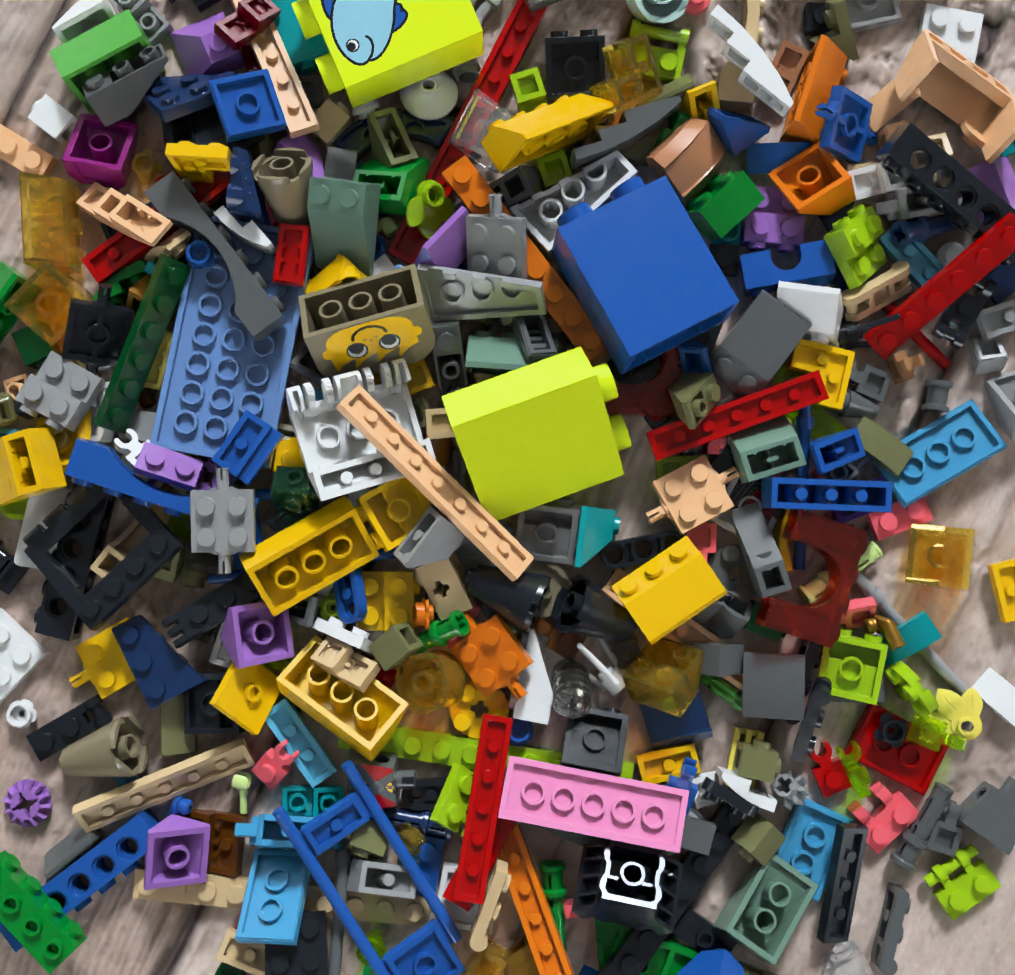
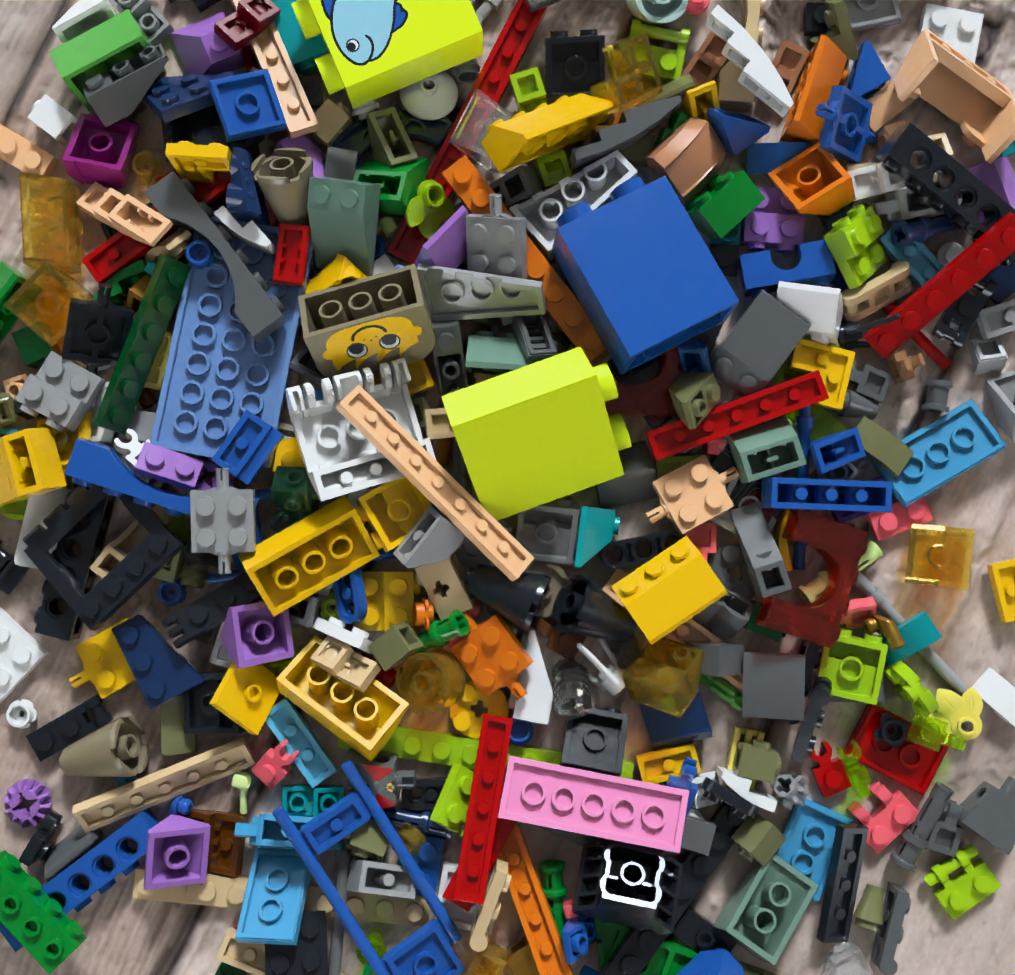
none -> black plate [19,810,63,867]
none -> blue plate [157,578,187,606]
none -> blue slope [562,916,596,964]
none -> dark grey slope [595,440,658,509]
none -> nougat slope [680,31,728,87]
none -> blue slope [846,41,891,99]
none -> olive cone [853,883,885,932]

